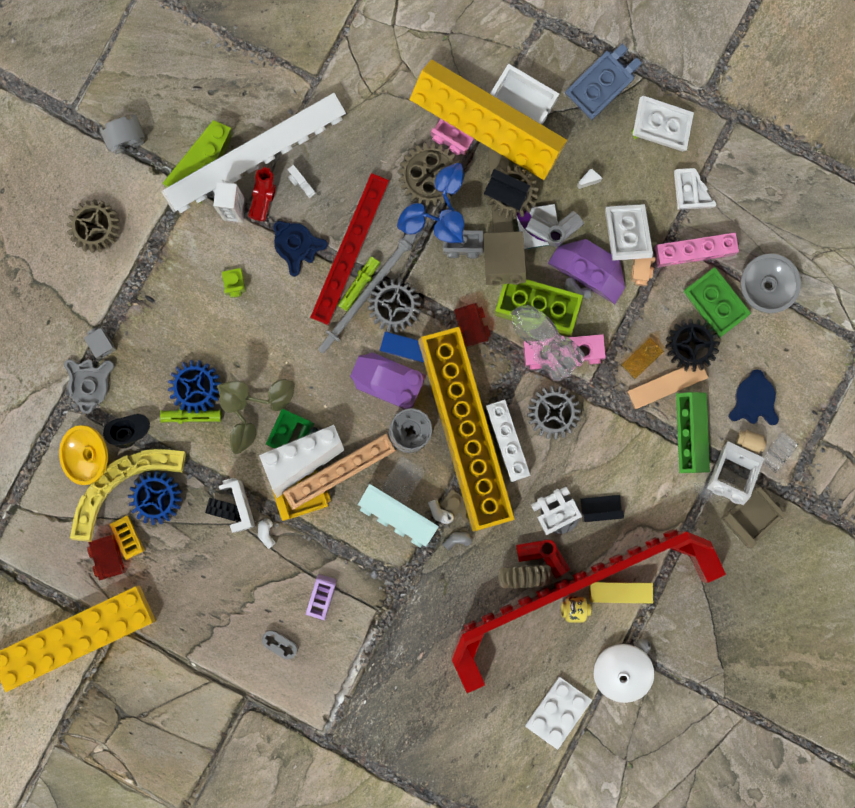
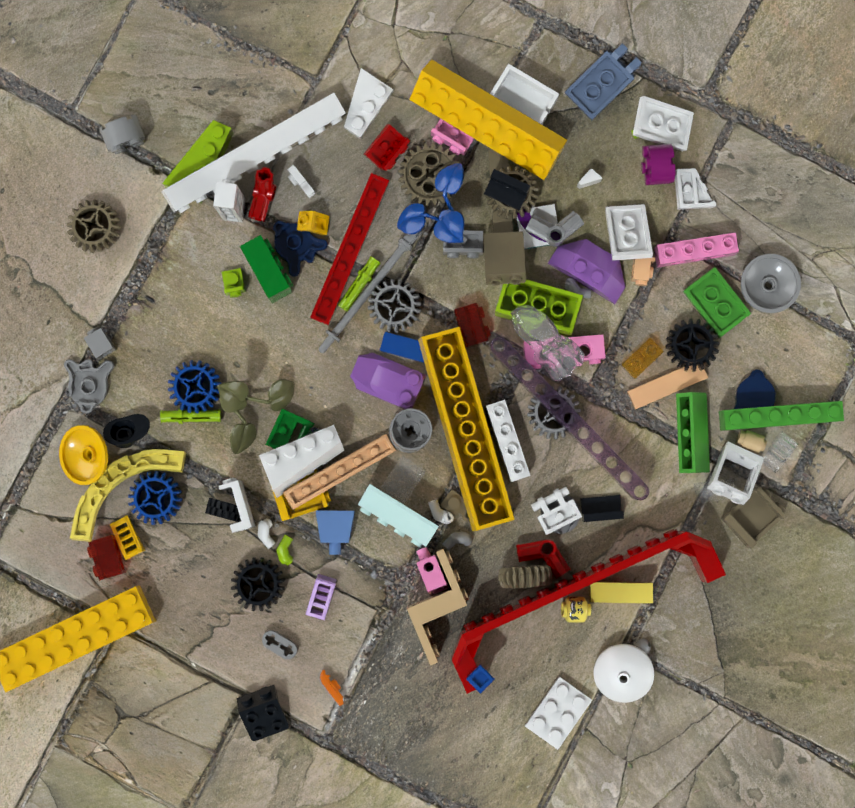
none -> black gear [231,557,285,611]
none -> black bracket [237,685,289,741]
none -> green brick [240,235,294,304]
none -> lime arm [276,535,293,565]
none -> yellow bracket [297,211,329,235]
none -> medium blue torso [316,510,355,555]
none -> orange piece [320,670,344,706]
none -> white wing [344,68,393,139]
none -> red bracket [363,124,410,171]
none -> tan bracket [407,548,469,666]
none -> bright pink torso [416,547,449,596]
none -> blue tile [466,664,495,694]
none -> beam [489,337,649,501]
none -> magenta brick [641,144,675,185]
none -> bright green brick [718,401,844,431]

